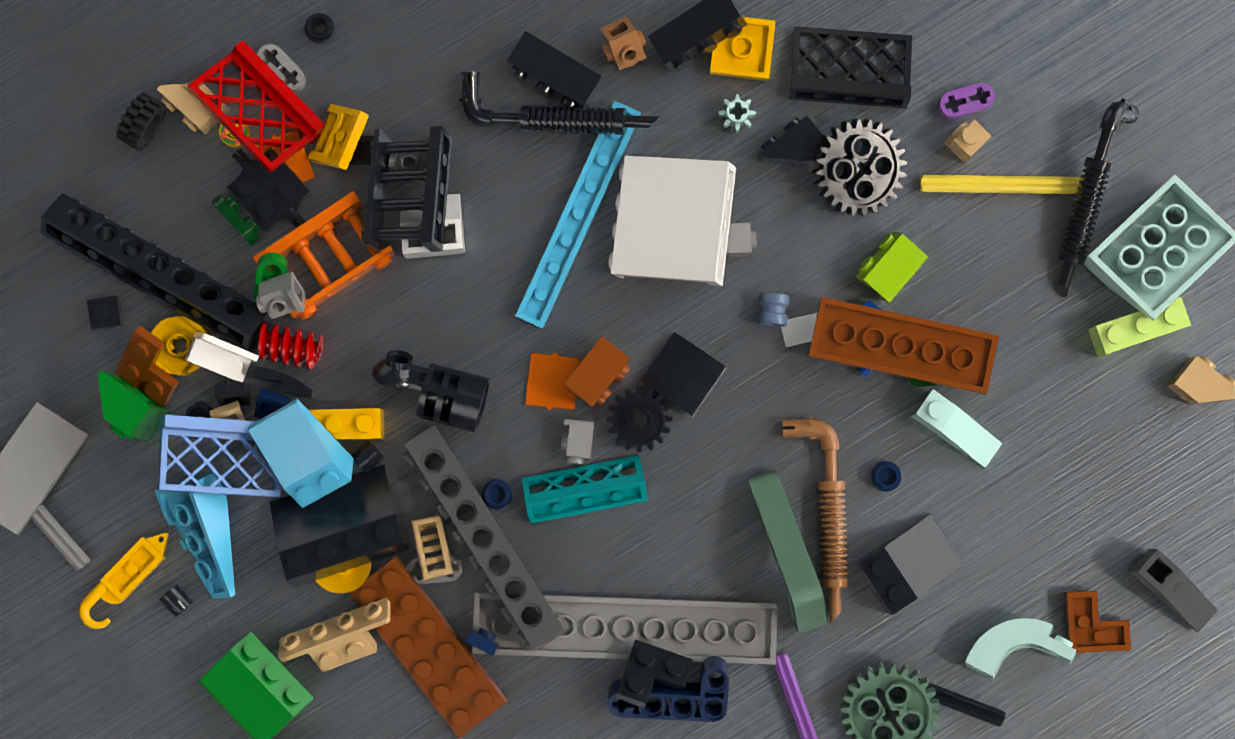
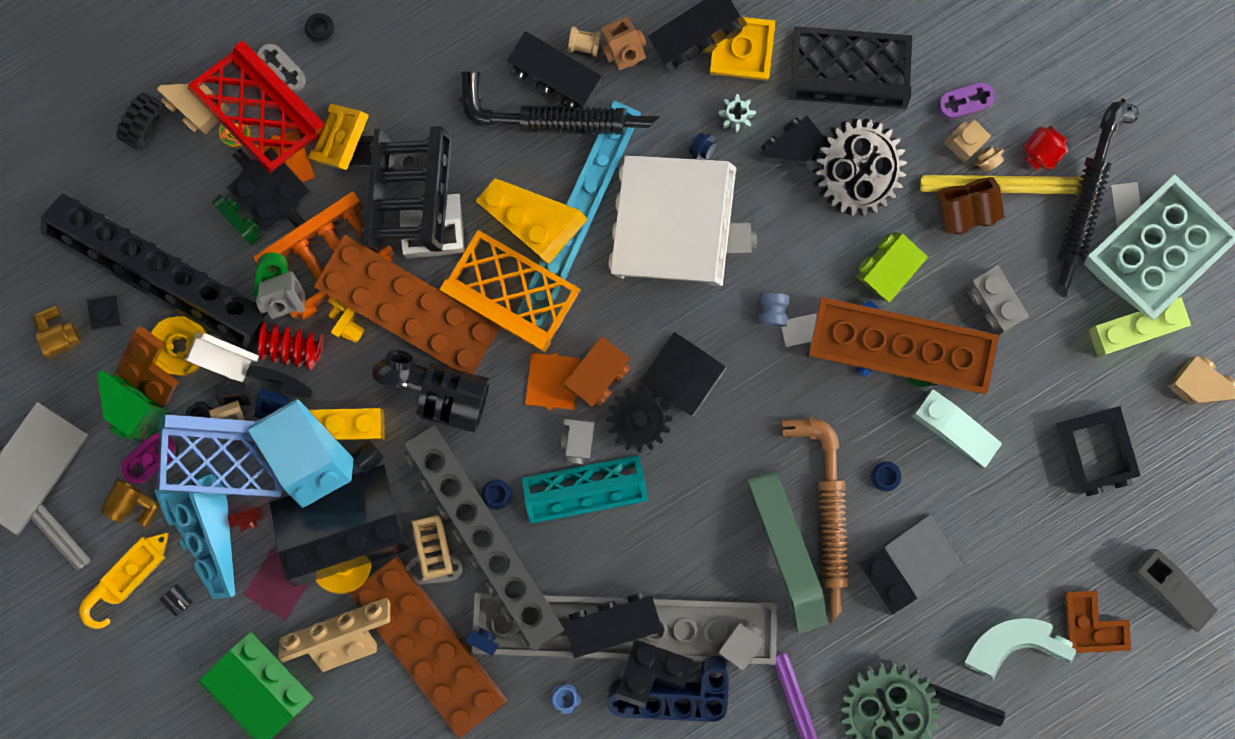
none -> pearl gold piece [33,305,81,360]
none -> pearl gold piece [101,478,160,528]
none -> magenta plate [121,433,177,484]
none -> clear red plate [227,507,264,532]
none -> clear pink piece [243,549,309,620]
none -> dark orange plate [313,234,500,374]
none -> yellow hips [327,297,365,343]
none -> light orange fence [439,230,581,353]
none -> yellow wedge [476,178,588,264]
none -> medium blue plate [551,683,581,714]
none -> black brick [564,591,663,659]
none -> tan bush [567,26,601,58]
none -> dark blue plate [689,133,716,160]
none -> light grey brick [717,621,765,671]
none -> reddish brown brick [936,177,1005,235]
none -> light grey brick [967,265,1030,335]
none -> tan plate [973,146,1004,173]
none -> red head [1023,125,1068,170]
none -> black window [1056,406,1141,497]
none -> white sticker [1111,182,1141,228]

